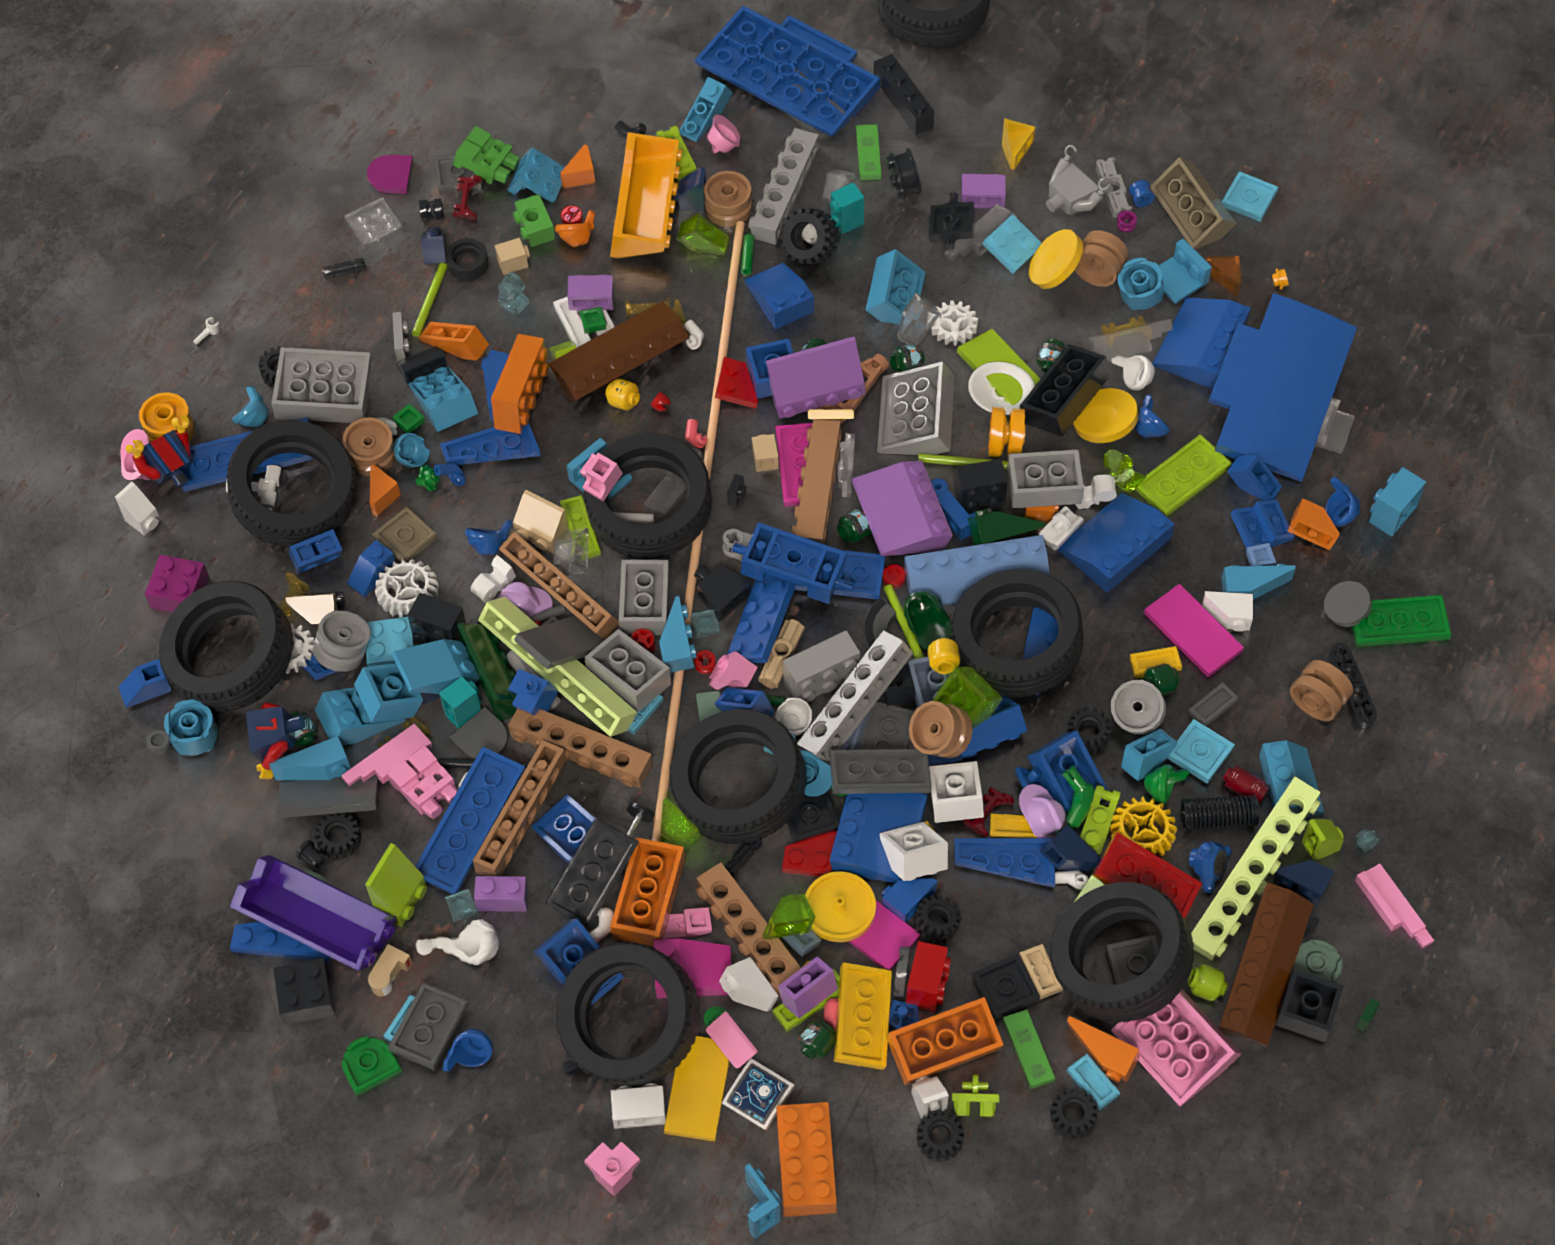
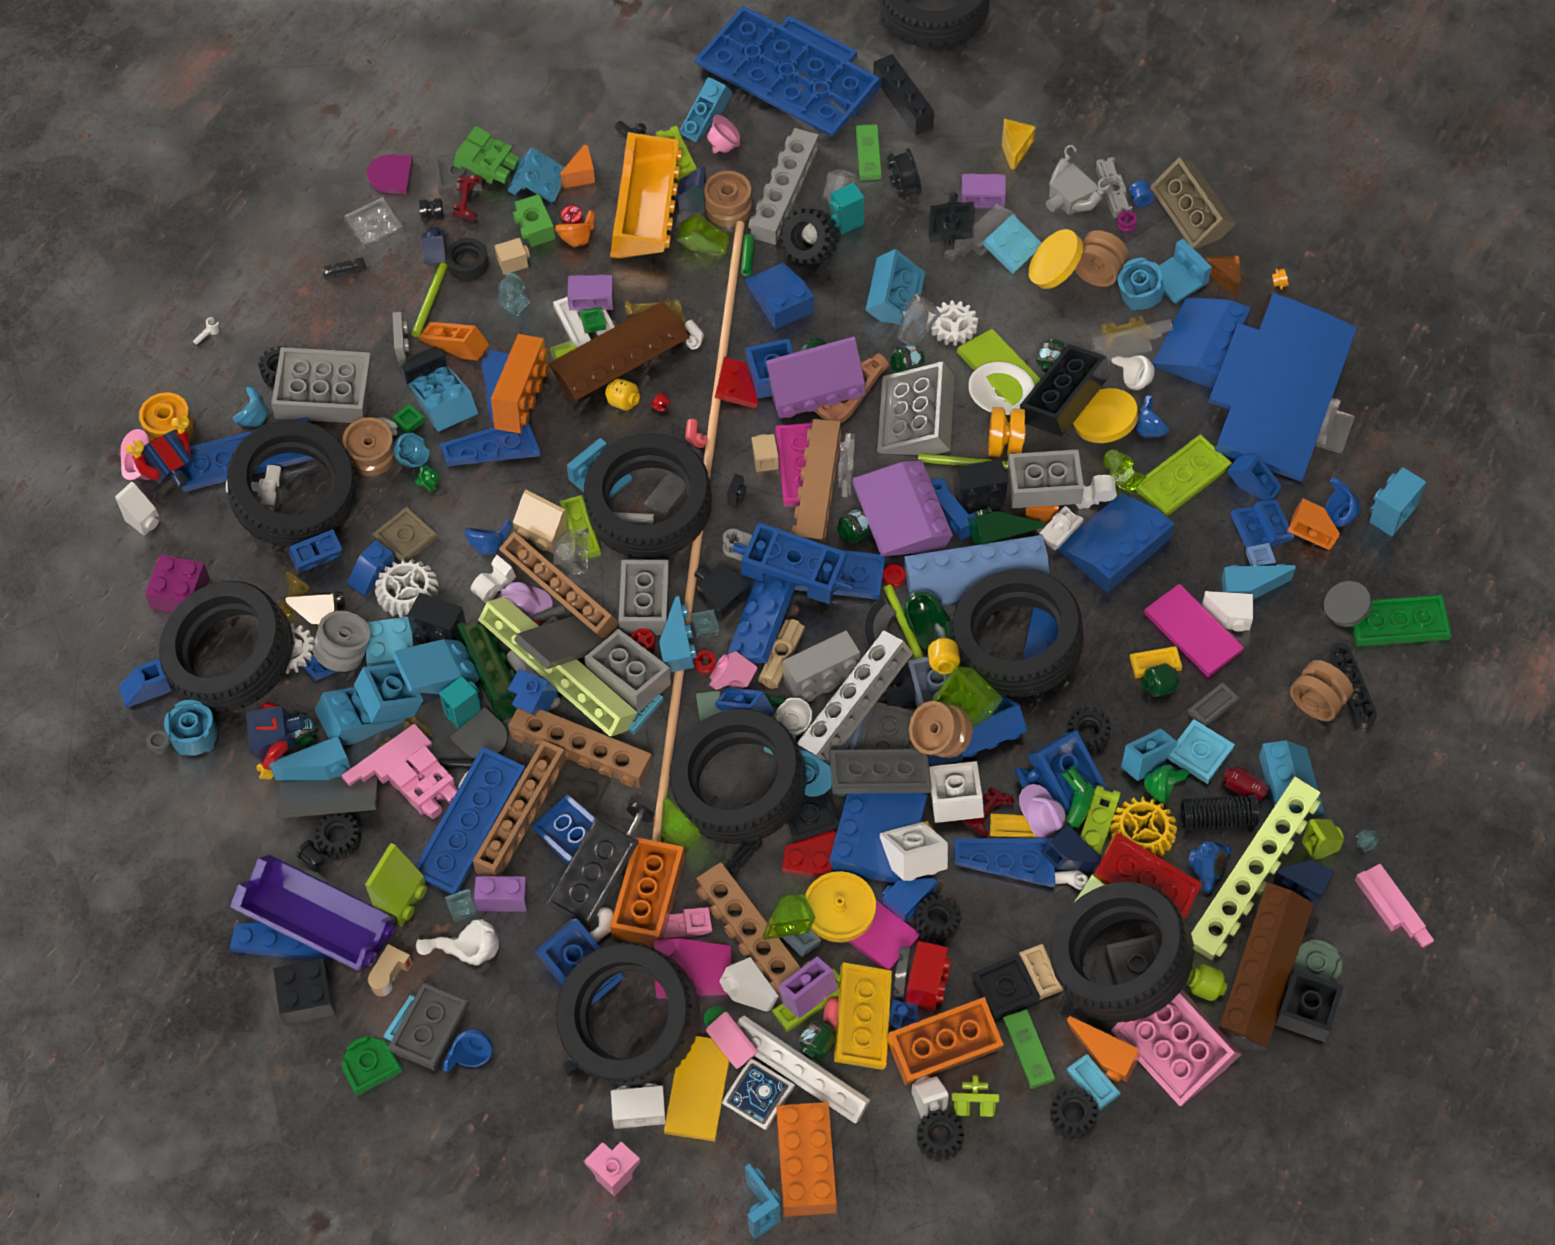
orange slope [370,465,401,516] -> none
blue arm [434,463,466,486] -> none
bright pink brick [580,453,623,501] -> none
tile [808,410,854,419] -> none
light grey wheel [1111,680,1166,735] -> none
medium azure tile [1222,171,1279,222] -> none
dark green tile [1356,998,1380,1032] -> none
none -> white plate [737,1016,870,1124]

